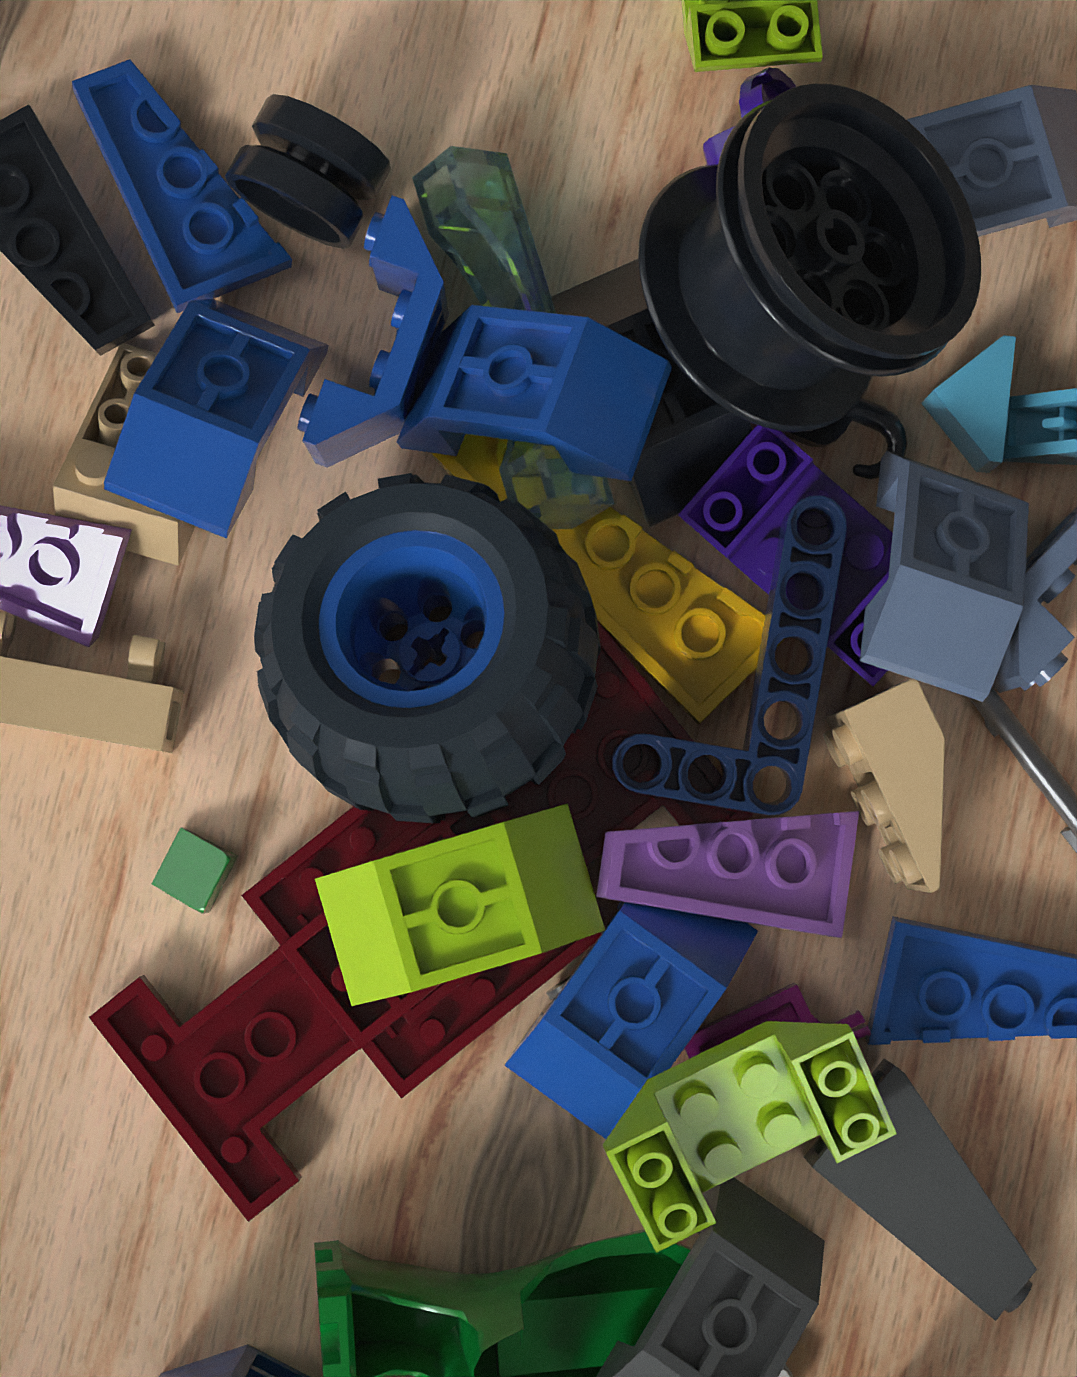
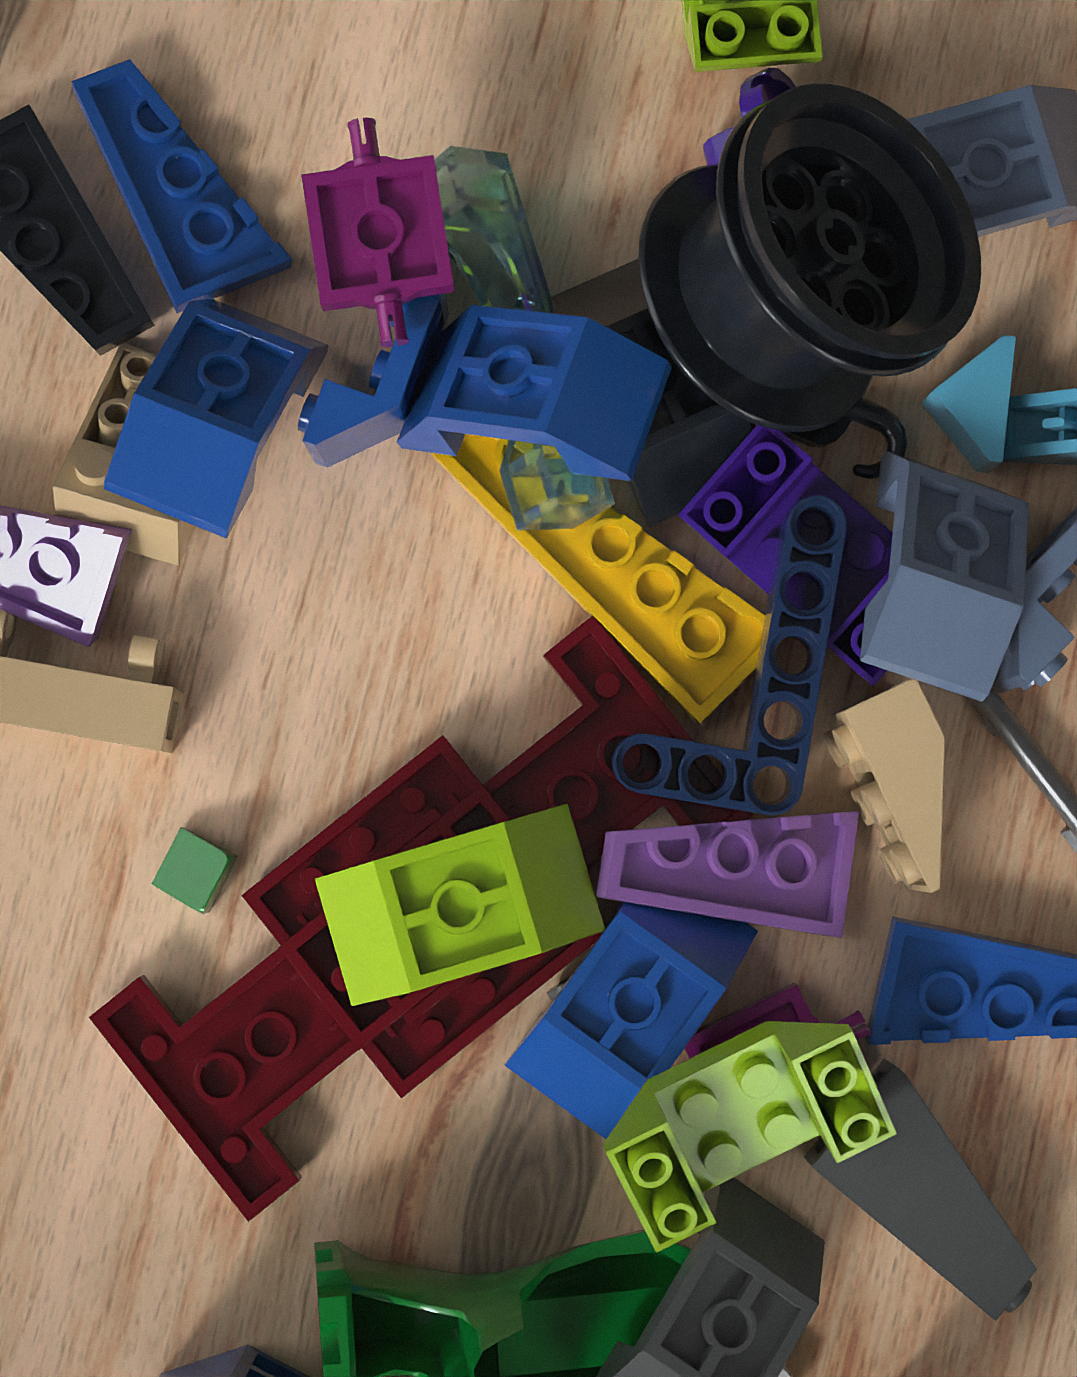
black wheel [225,94,391,249] -> none
black wheel [254,473,601,824] -> none
none -> magenta plate [301,117,455,347]

